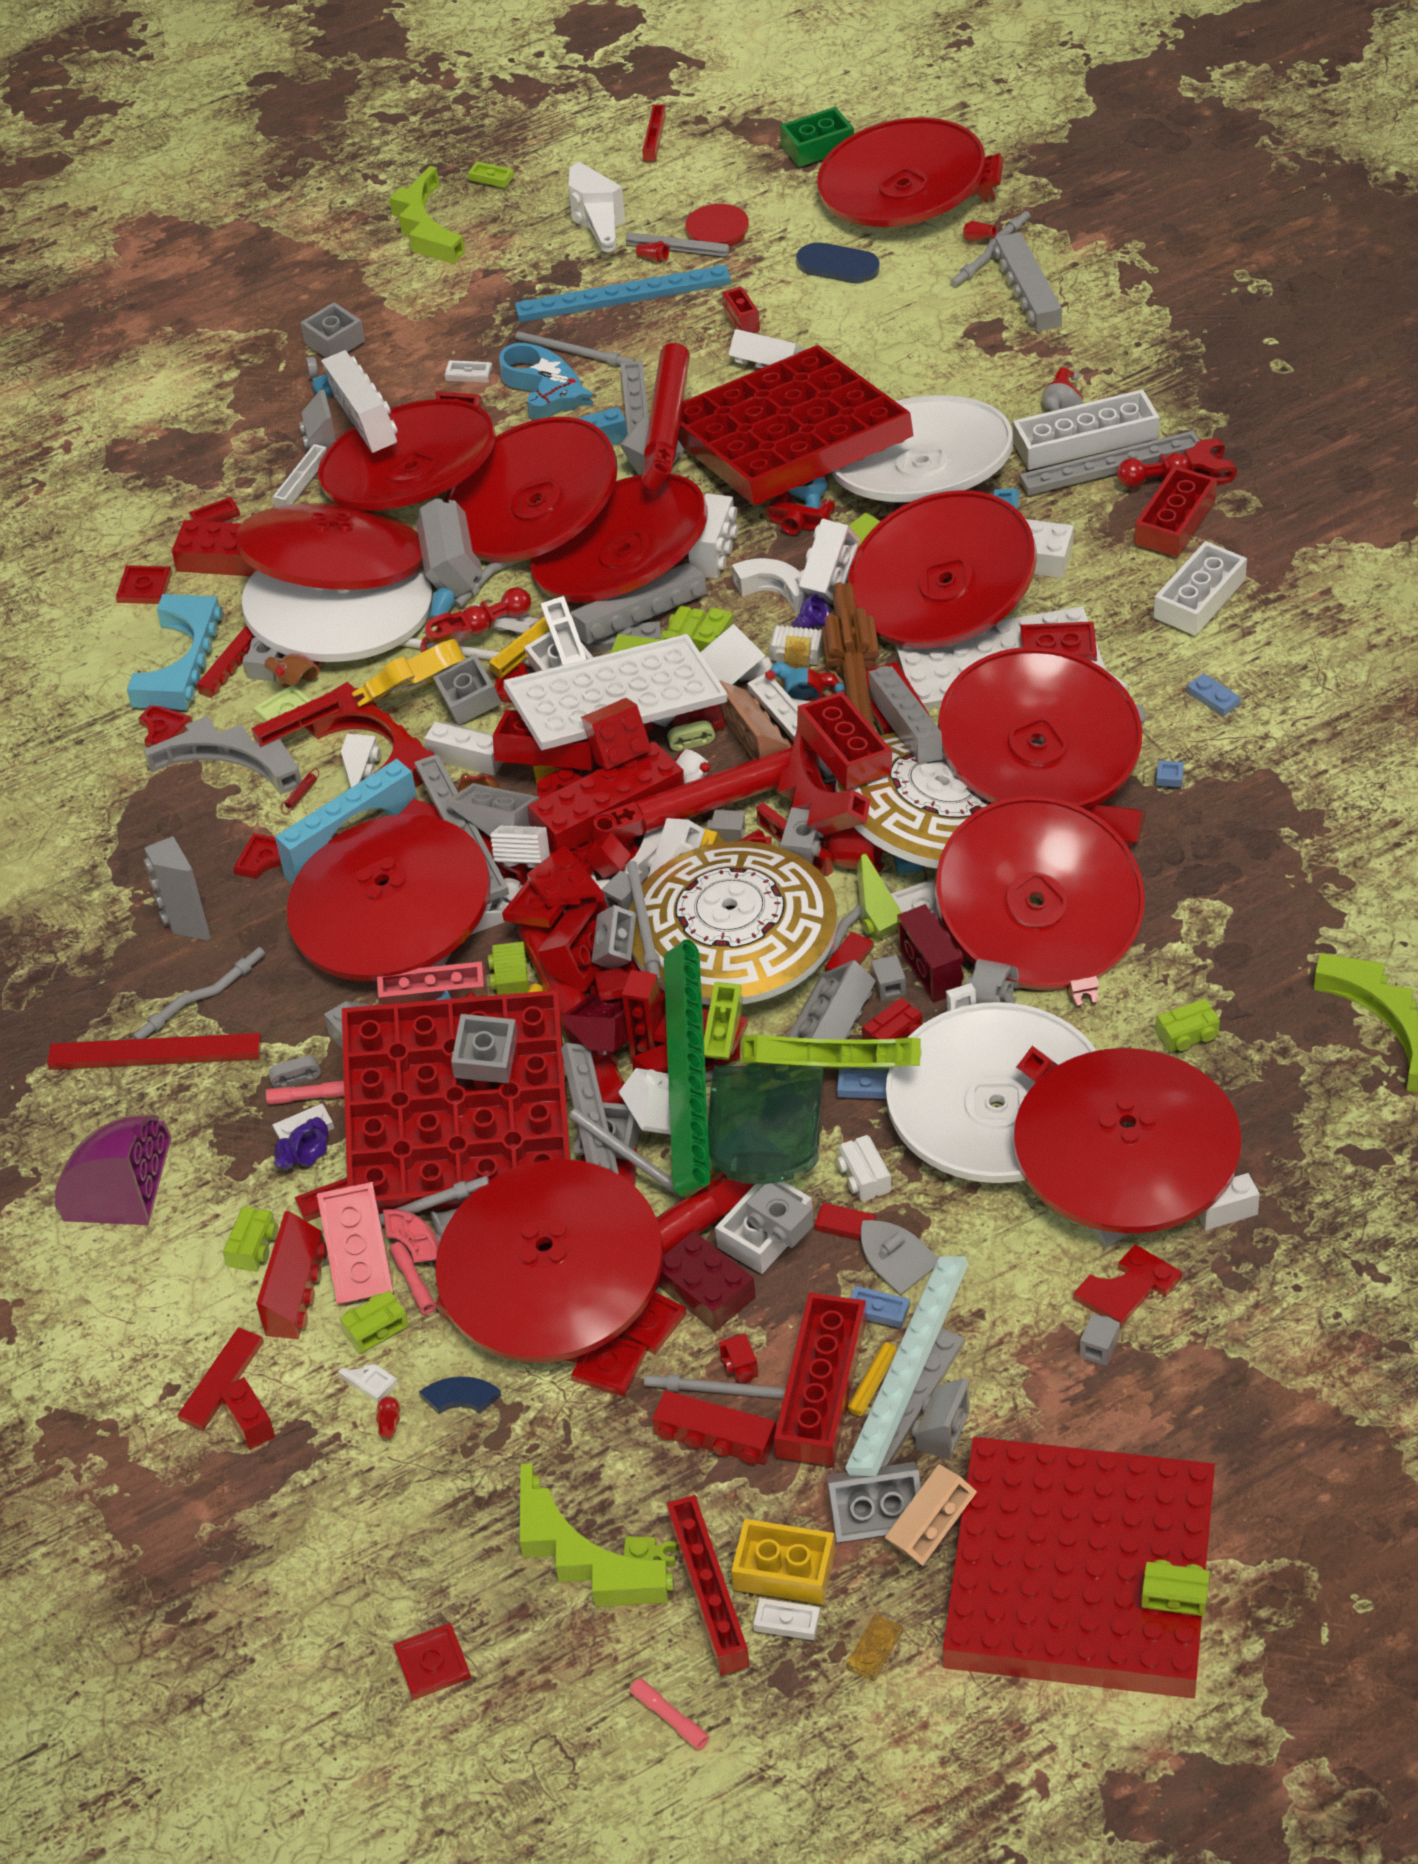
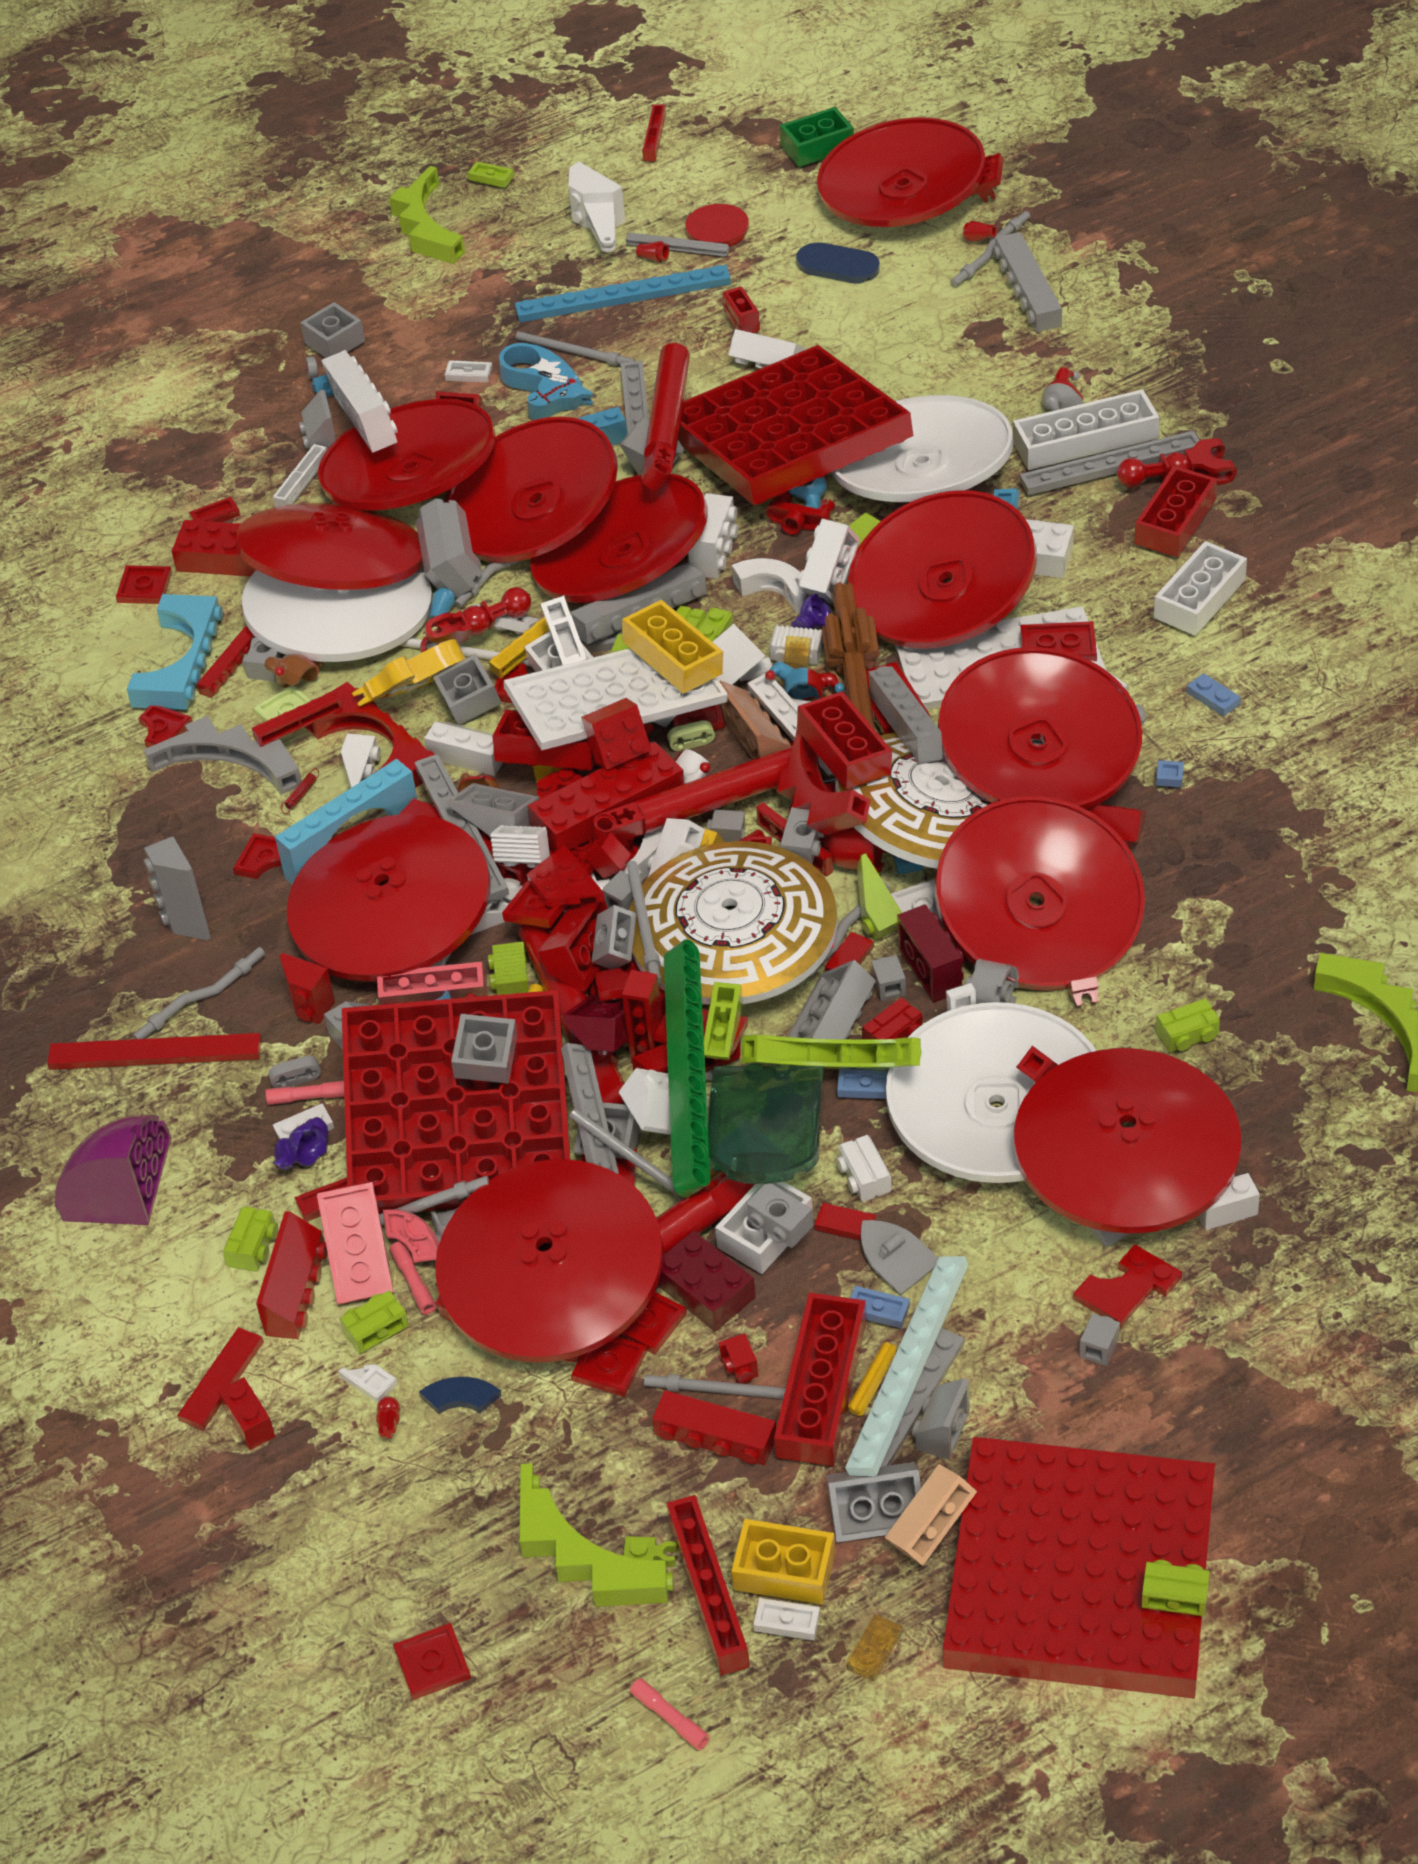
none -> red slope [279,953,335,1024]
none -> yellow brick [622,600,723,694]

